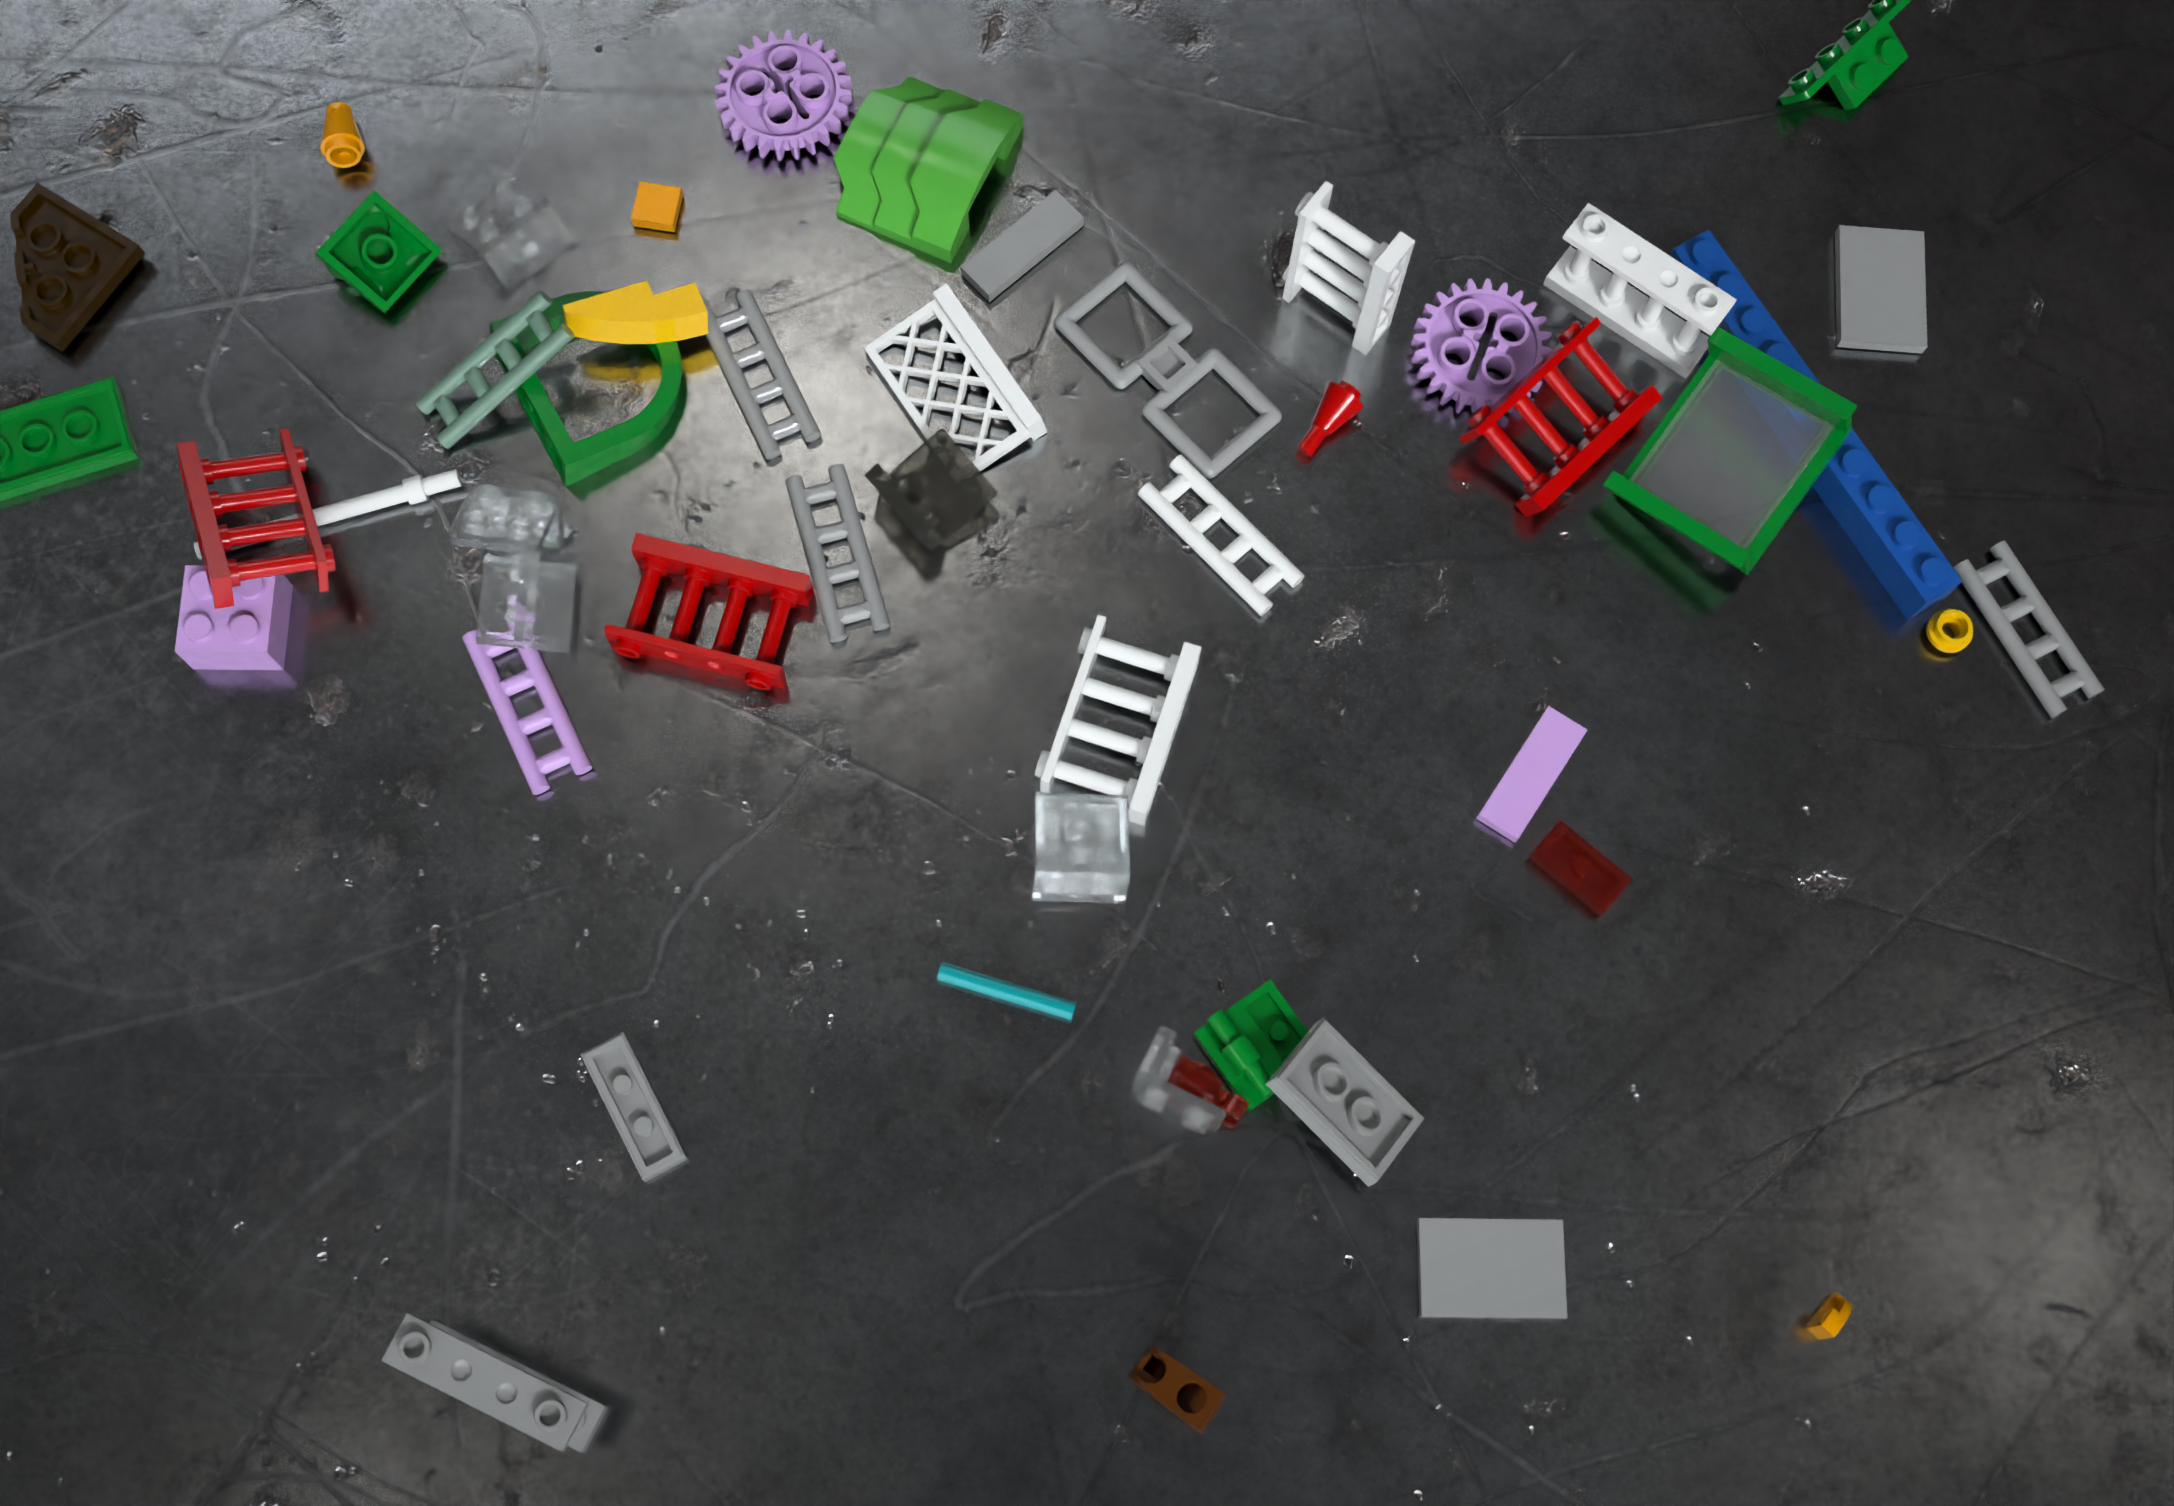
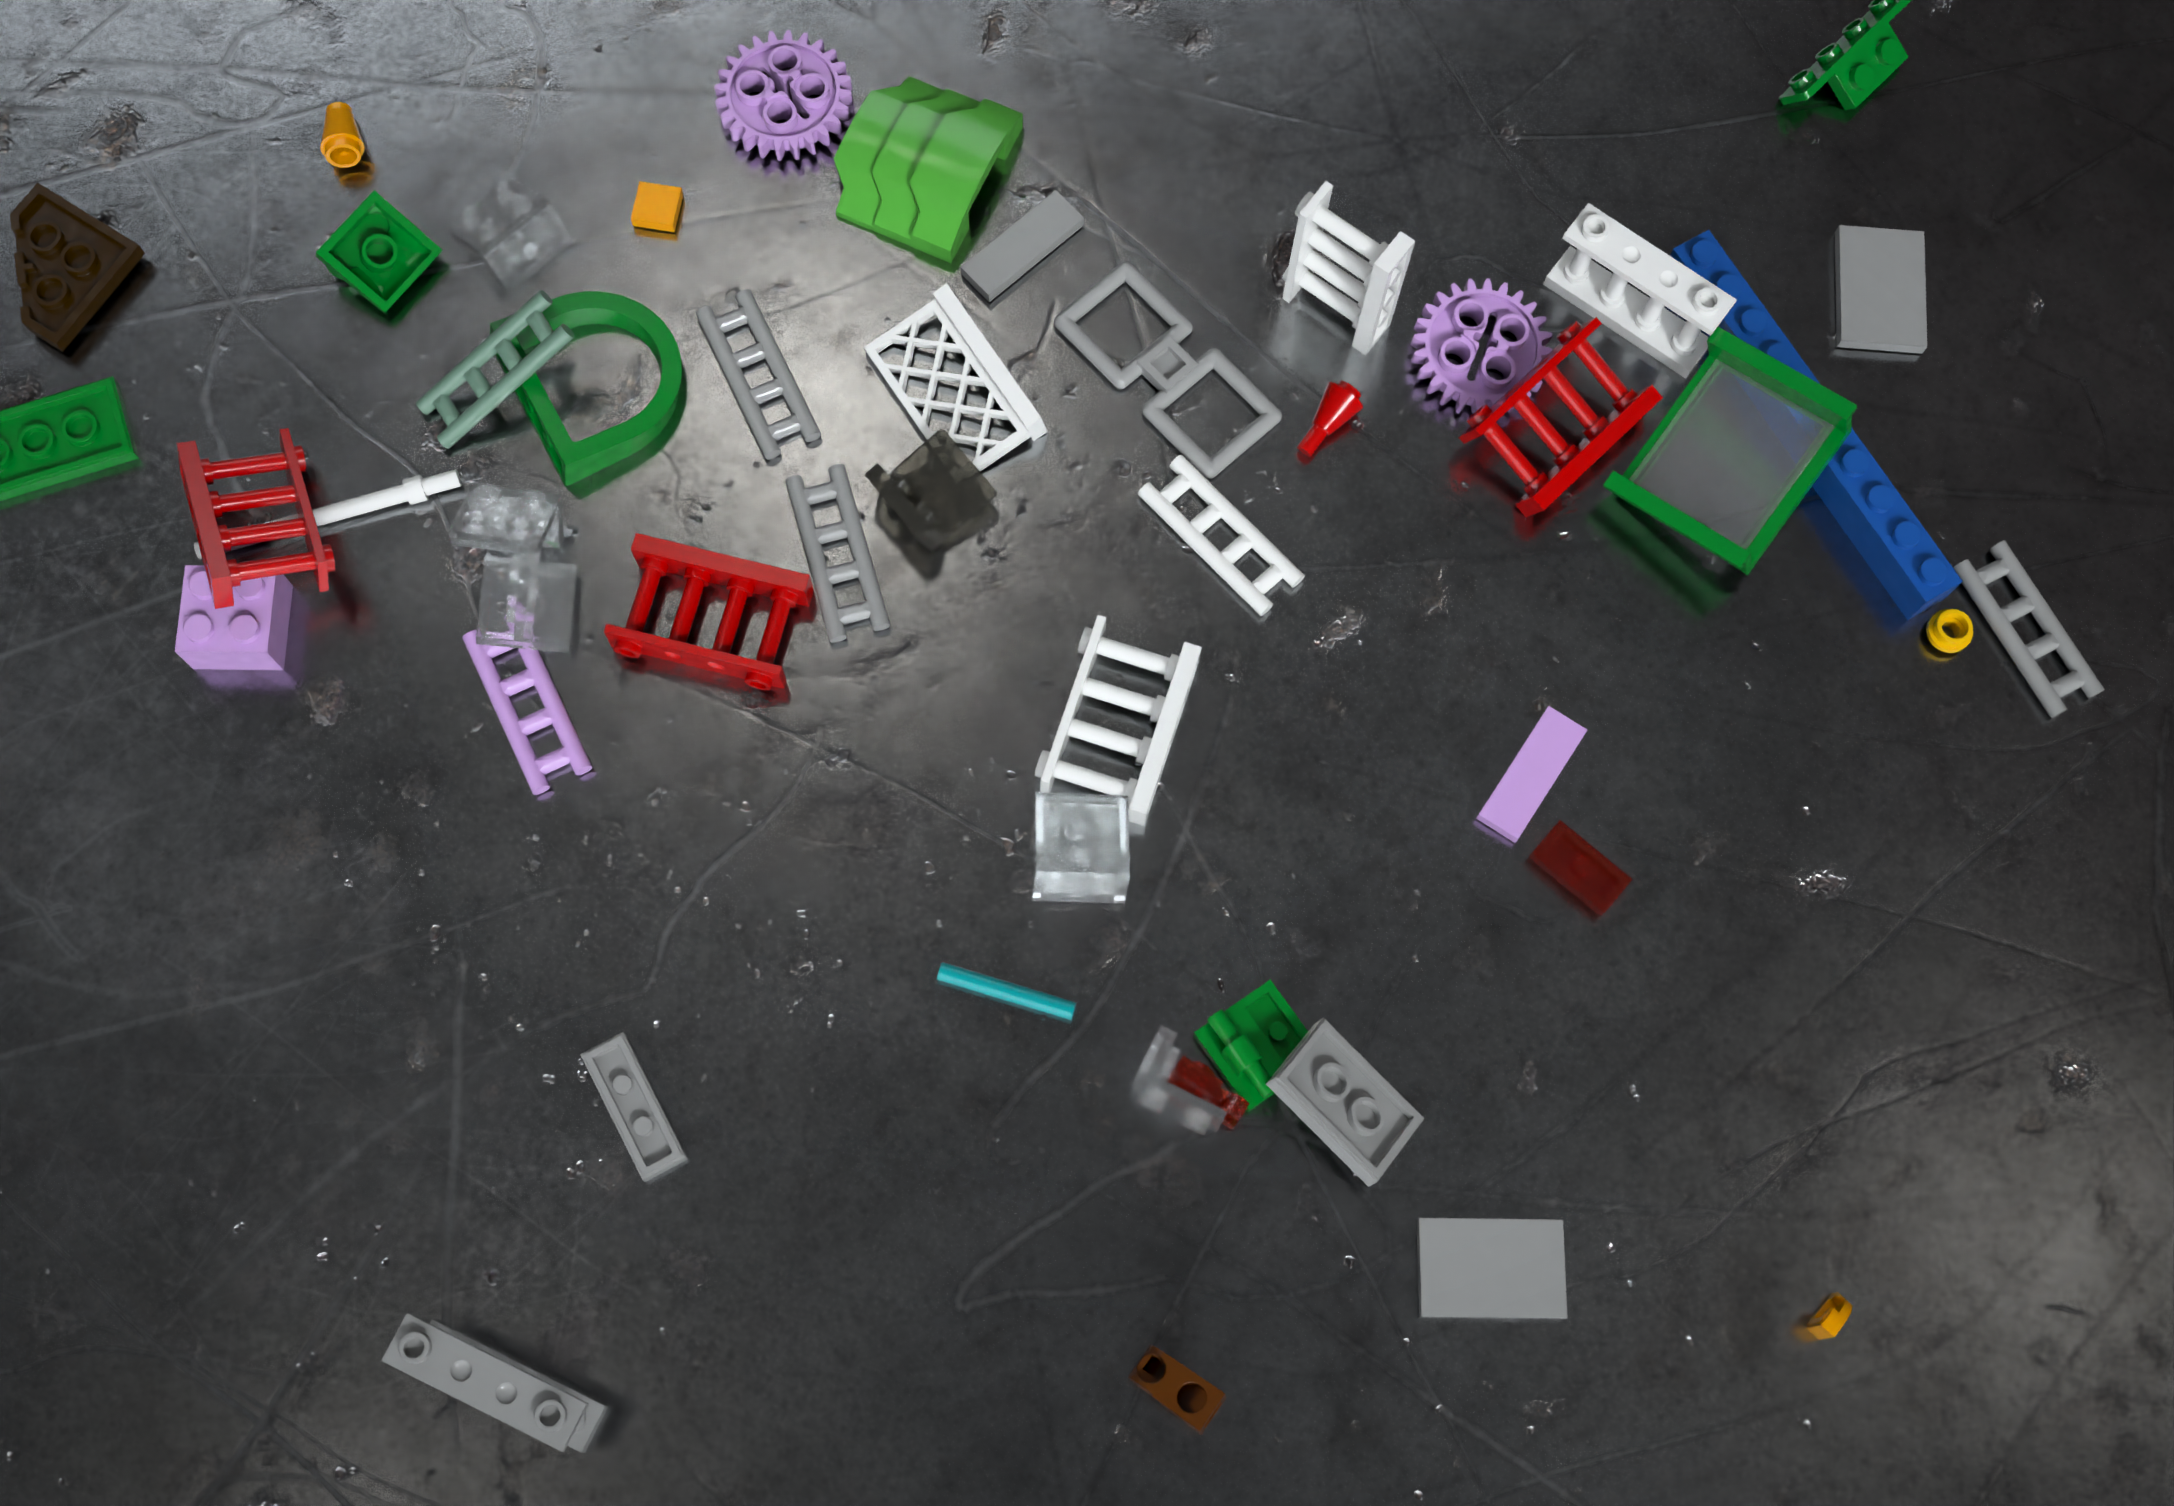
yellow slope [562,280,708,344] -> none

